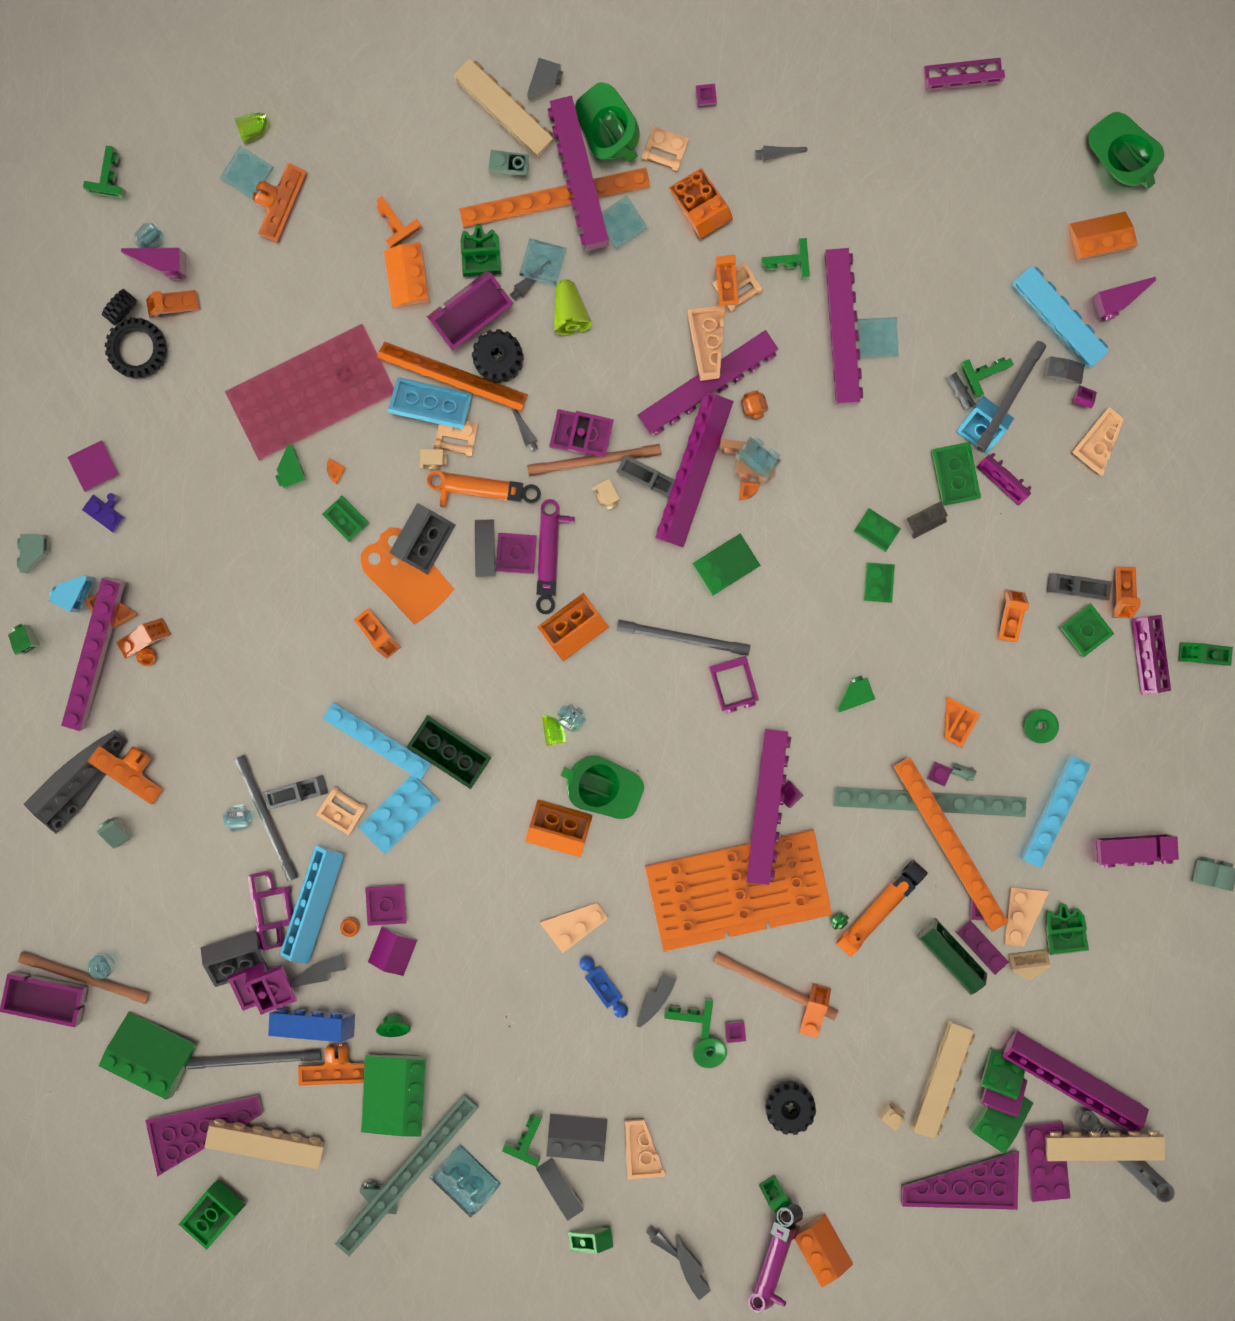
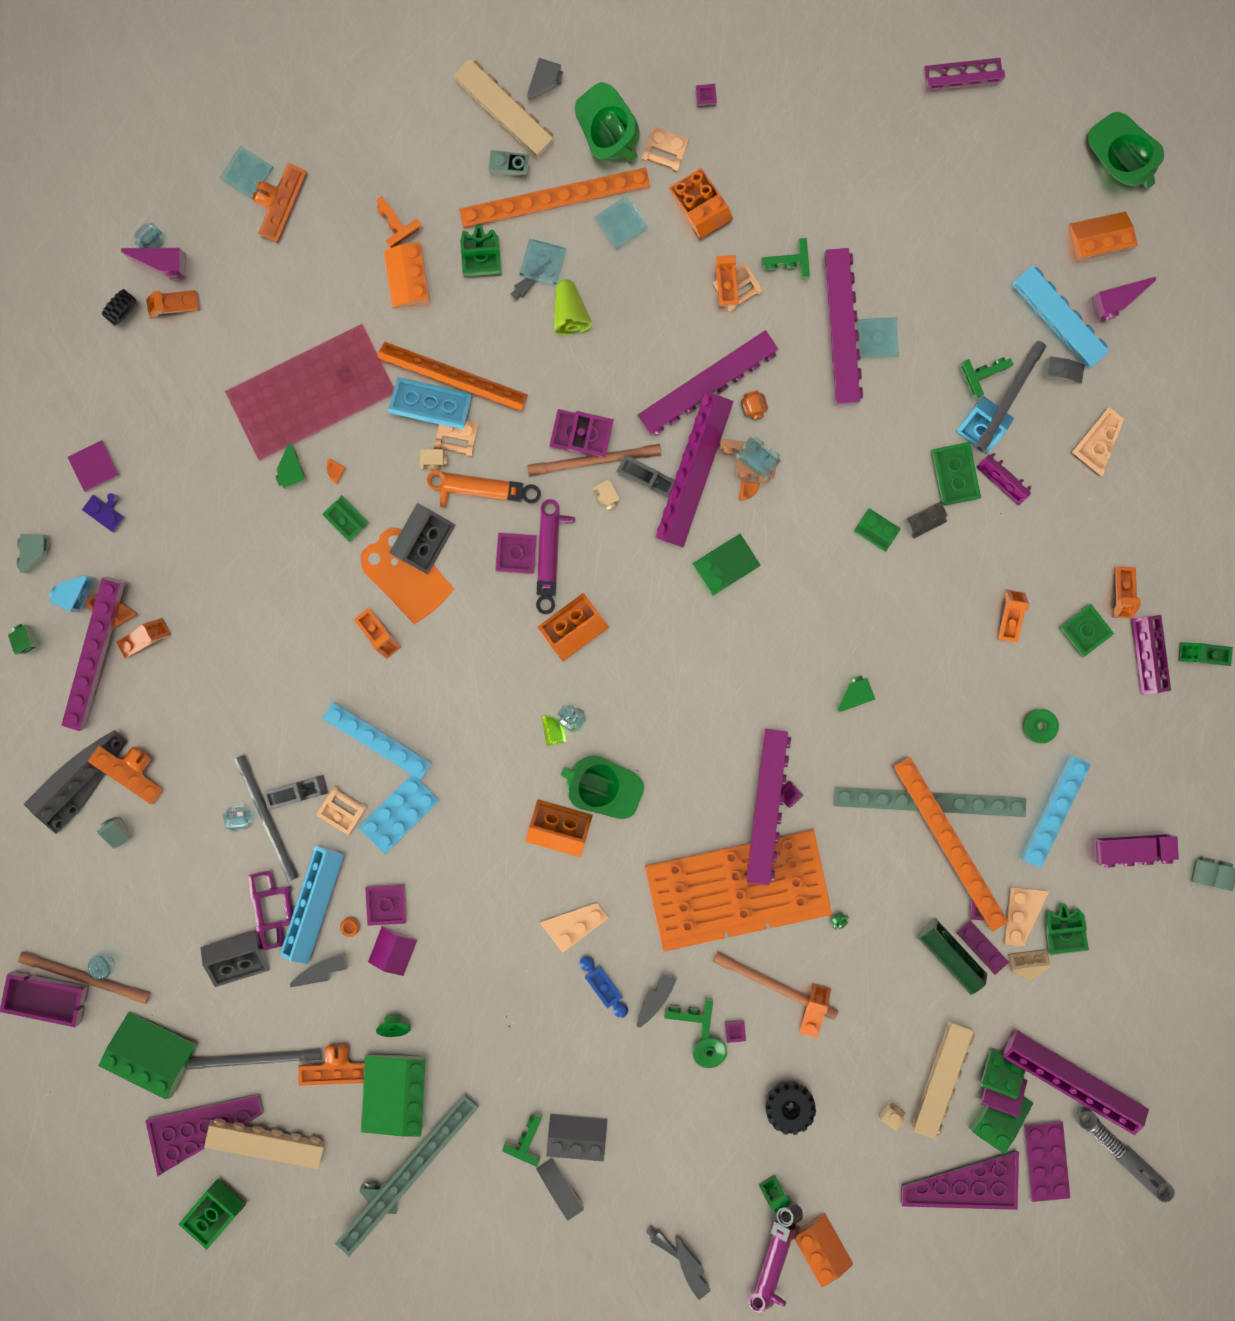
green bracket [83,145,126,198] -> none
black tyre [104,317,167,379] -> none
orange plate [136,648,156,666] -> none
magenta bracket [228,962,297,1015] -> none
clear neon green brick [234,113,267,142] -> none
blue wedge [268,1008,355,1042] -> none
dark green brick [407,715,492,789] -> none
magenta piece [426,270,514,350] -> none
clear light blue slope [429,1144,501,1217] -> none
black wheel [472,329,524,383] -> none
dark grey slope [475,519,496,577] -> none
dark grey piece [510,407,538,452] -> none
magenta brick [547,95,610,251] -> none
green slope [568,1227,614,1254] -> none
dark grey piece [617,619,751,656] -> none
light nougat wing [624,1119,666,1179] -> none
light nougat wing [687,306,725,381] -> none
magenta window [709,656,759,713] -> none
dark grey piece [755,145,808,161] -> none
orange piece [836,859,928,957] -> none
green plate [864,562,895,603] -> none
magenta plate [926,761,952,787] -> none
orange wing [945,696,981,748] -> none
dark grey pin [946,372,976,411] -> none
sand green pin [951,763,977,782] -> none
tan brick [1045,1131,1166,1161] -> none
dark grey slope [1048,573,1112,600] -> none
magenta plate [1074,385,1097,409] -> none

